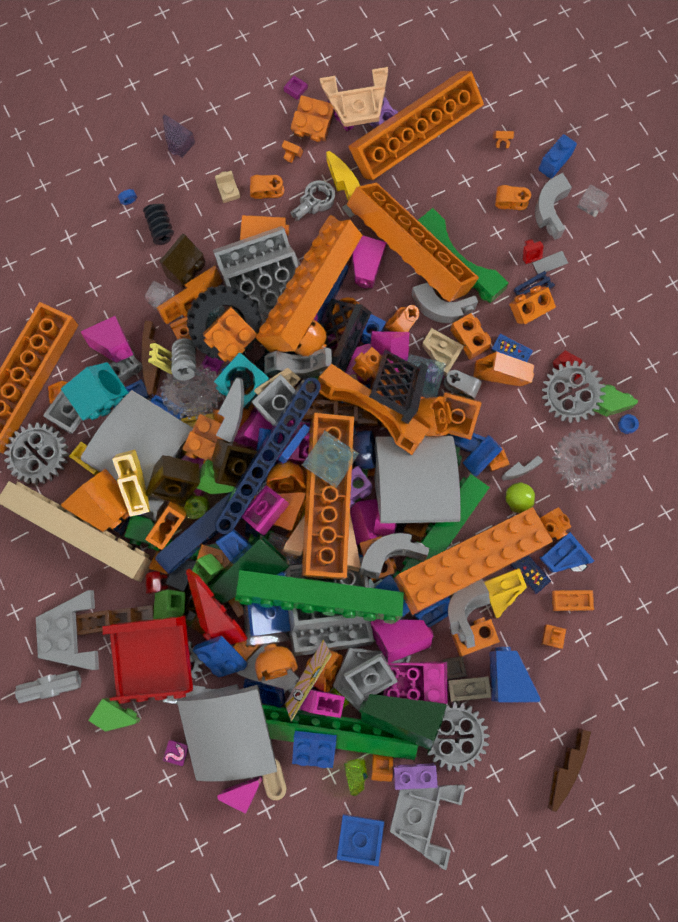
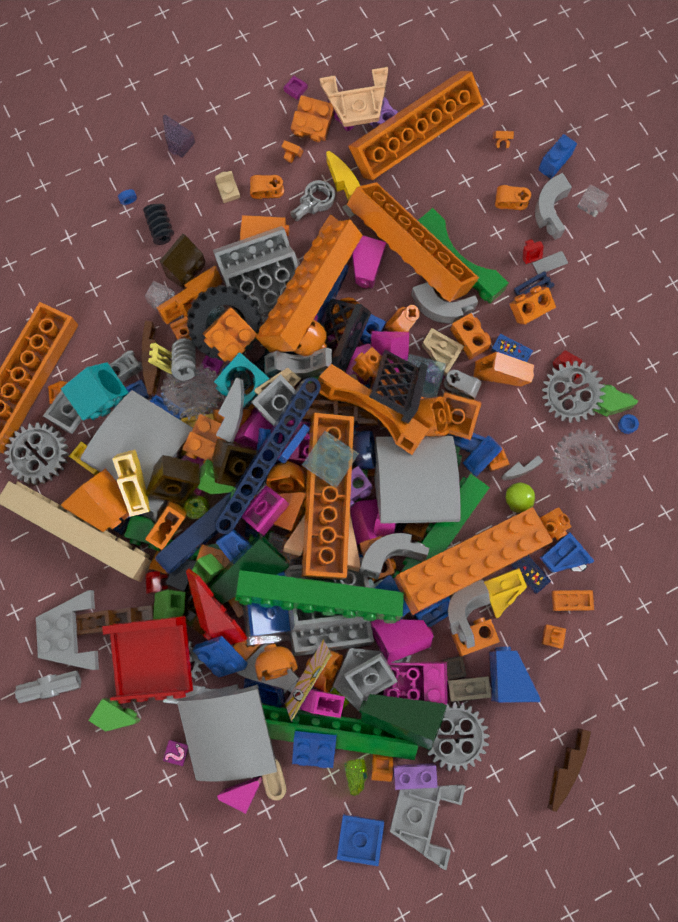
dark pink slope [81,316,133,363] -> none

